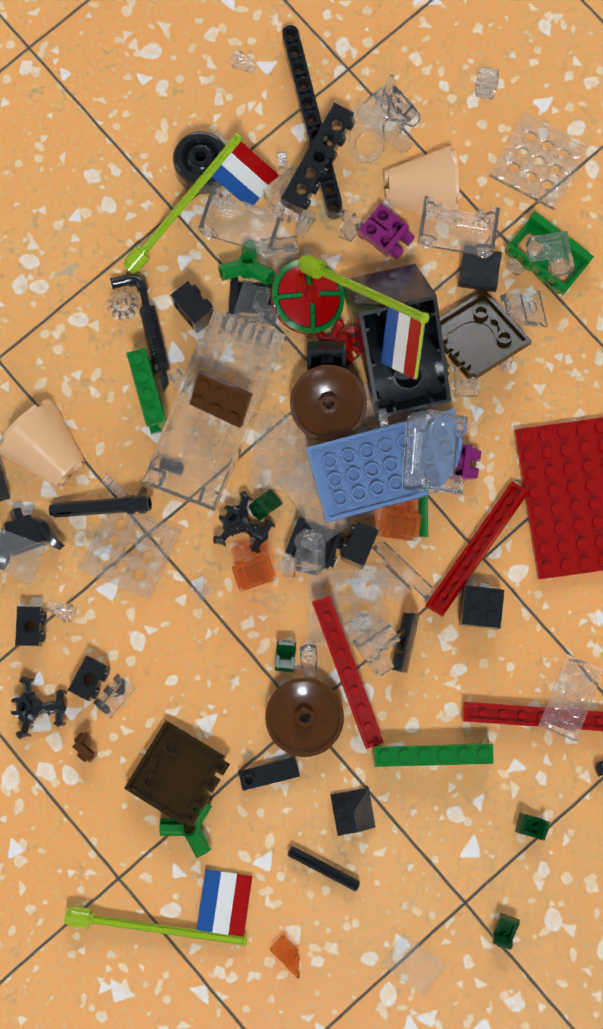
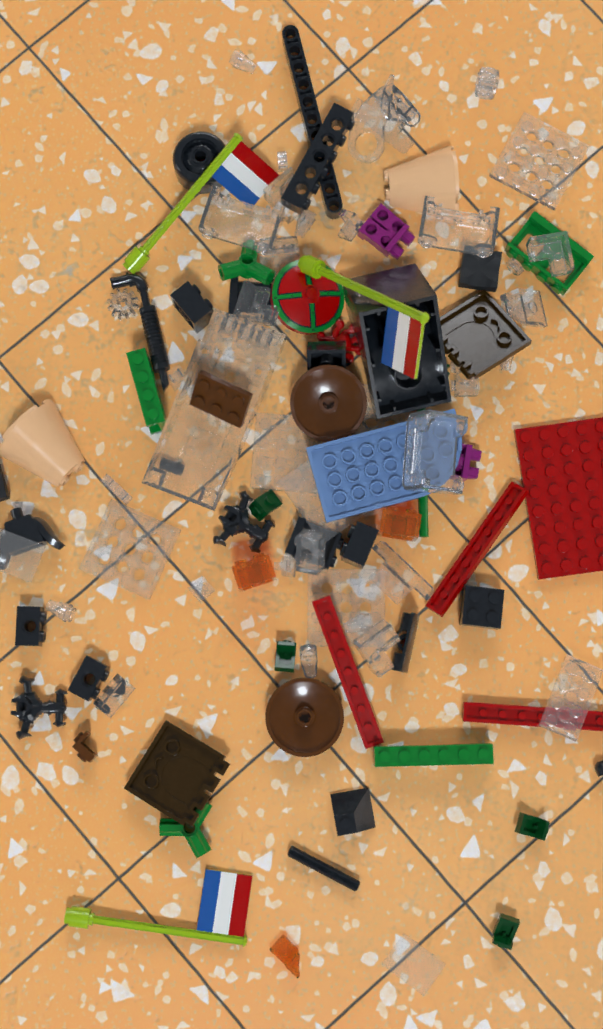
black cylinder [49,487,152,518] -> none
black piece [238,757,300,791] -> none
clear tile [378,408,388,428] -> none

